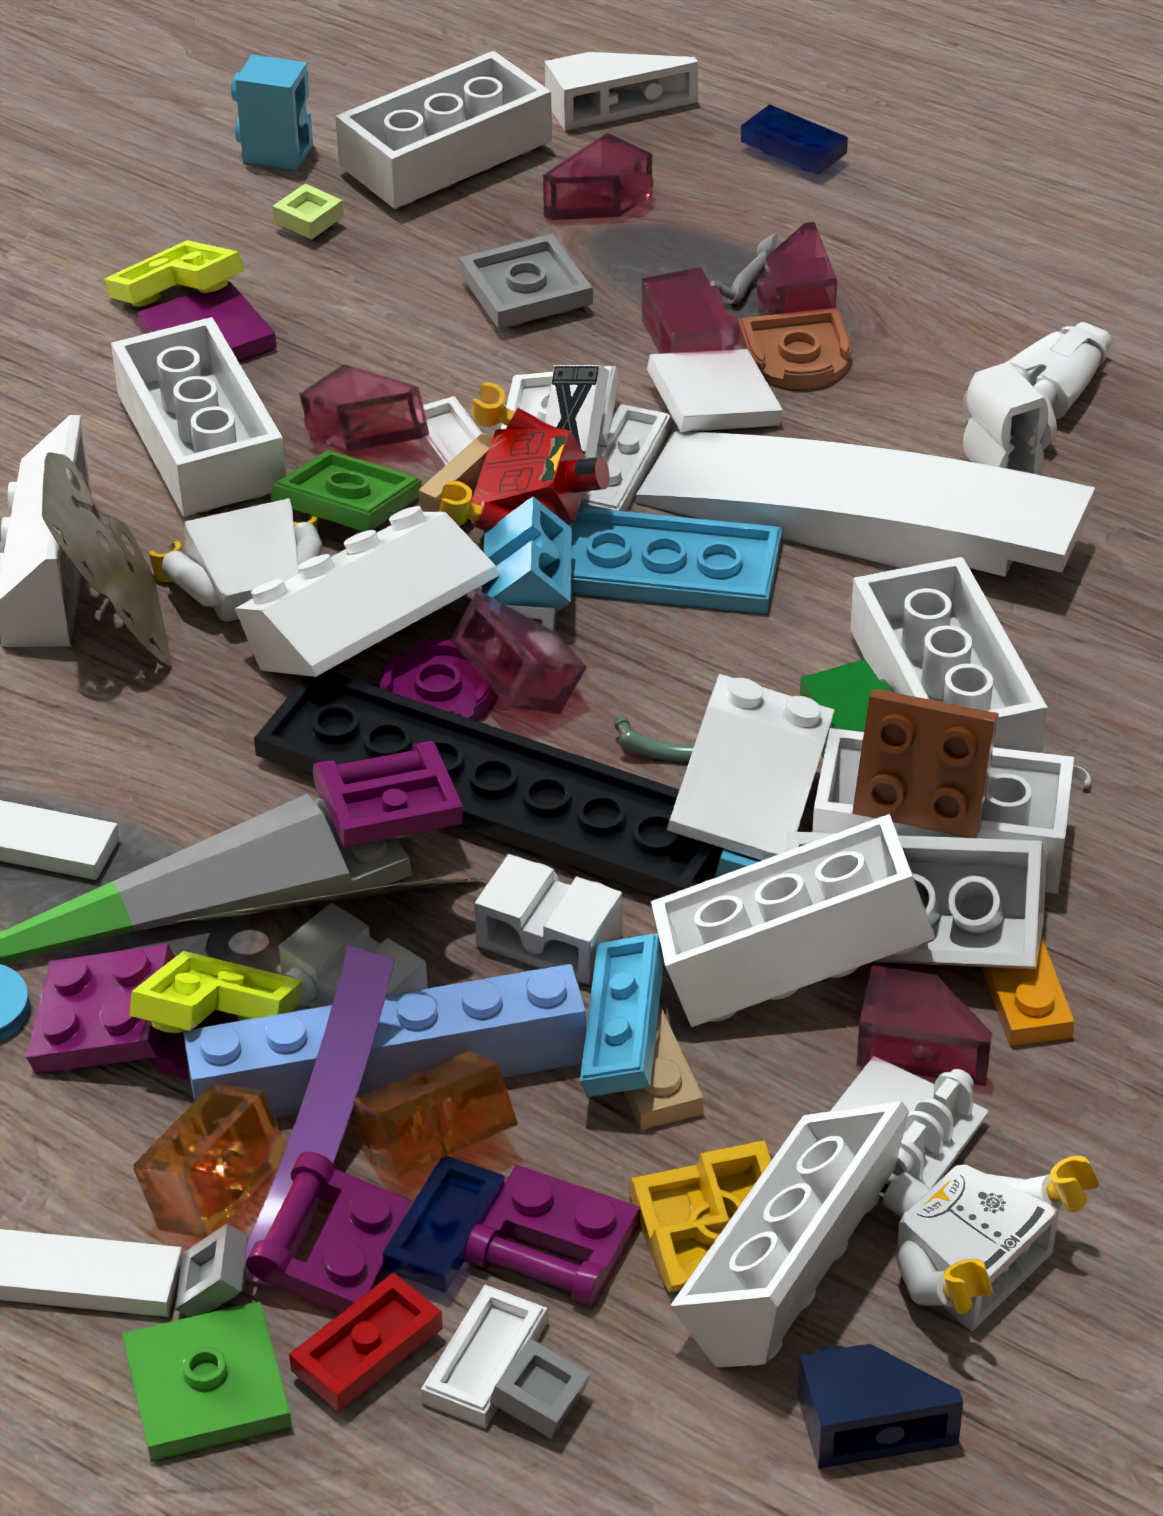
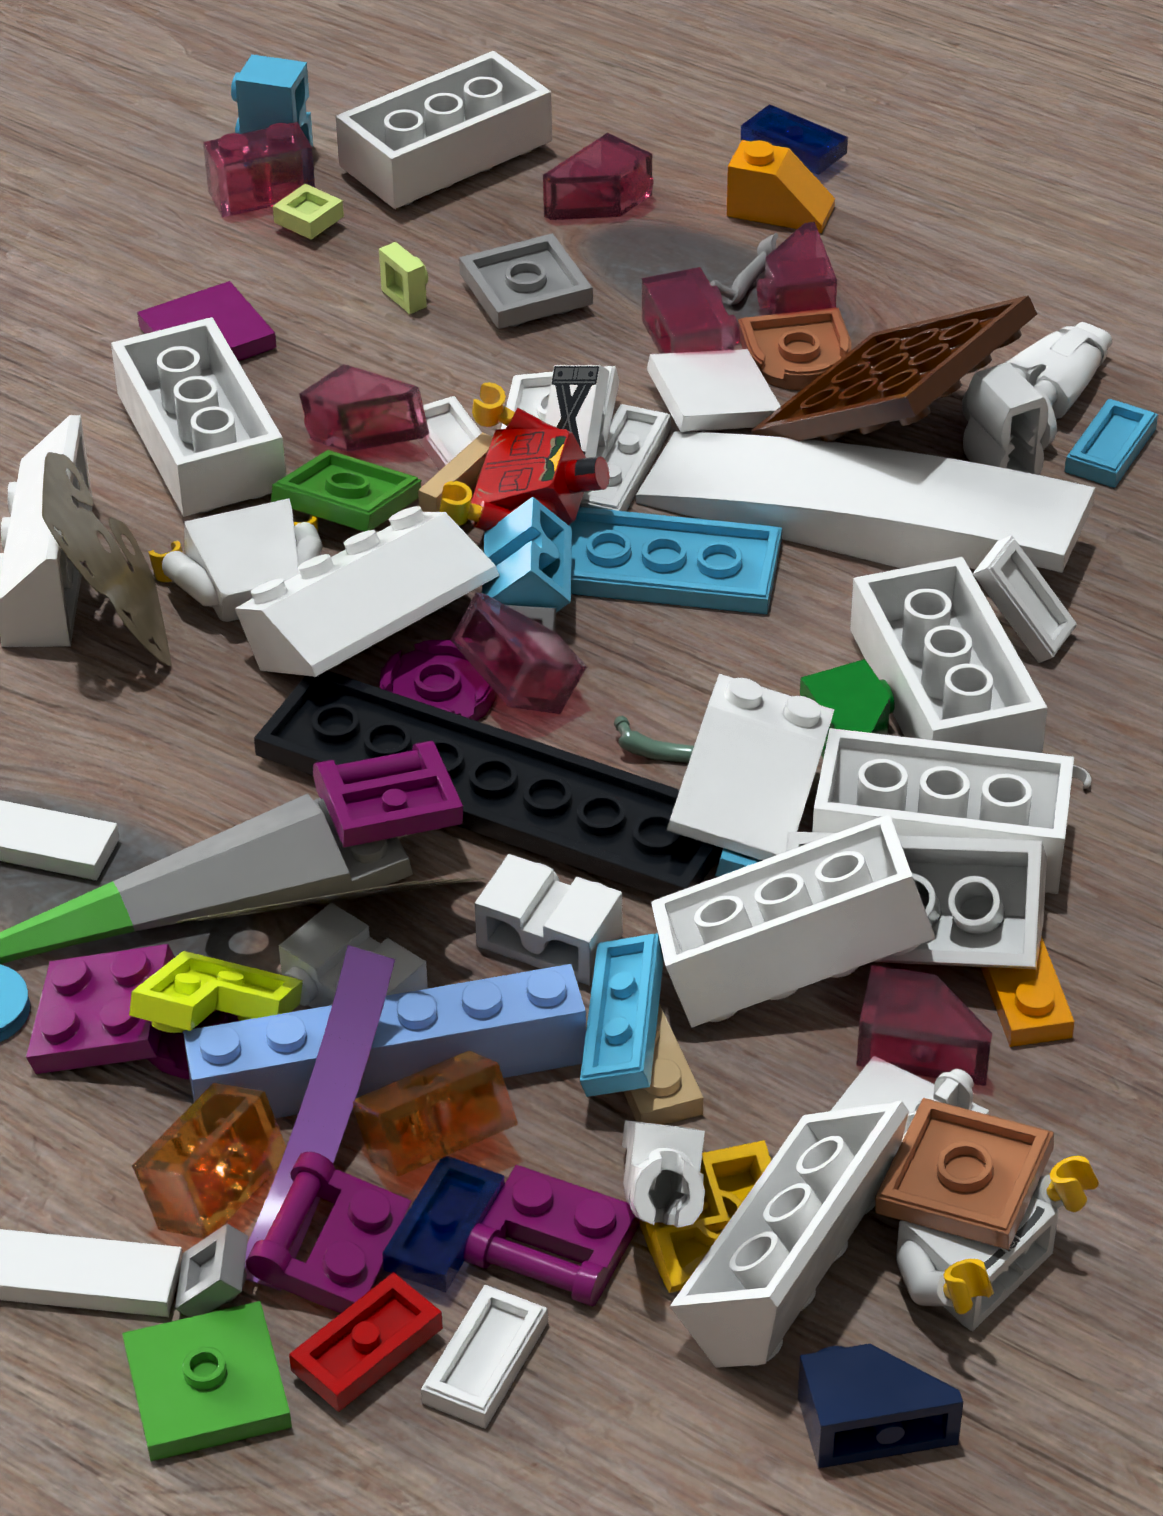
neon yellow plate [104,240,245,307] -> none
light grey plate [490,1338,591,1439] -> none
white slope [545,52,698,131] -> none
dark orange plate [852,689,999,838] -> none
none -> clear pink brick [203,122,315,218]
none -> yellowish green plate [379,242,428,314]
none -> white plate [622,1120,705,1228]
none -> light orange slope [726,140,835,234]
none -> reddish brown plate [751,295,1037,442]
none -> nougat tile [875,1098,1054,1250]
none -> white tile [973,535,1077,663]
none -> medium azure tile [1064,399,1158,488]

